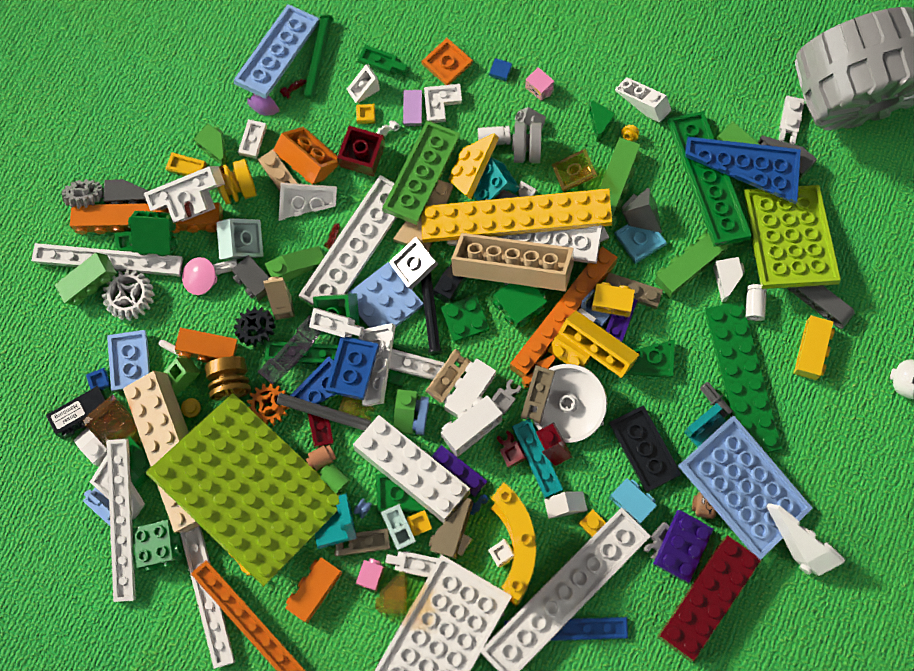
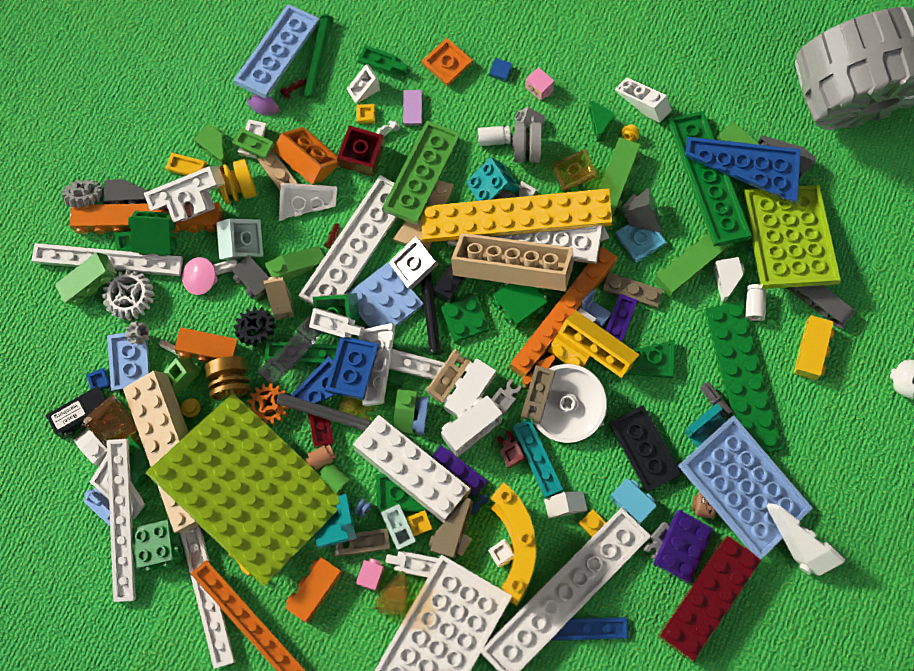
white plate [424,84,462,123] -> none
yellow wing [448,134,499,199] -> none
dark red slope [536,422,572,466] -> none
yellow brick [592,282,635,317] -> none
white hinge [778,96,805,144] -> none
none -> light grey gear [125,321,150,346]
none -> bright green plate [232,128,274,160]

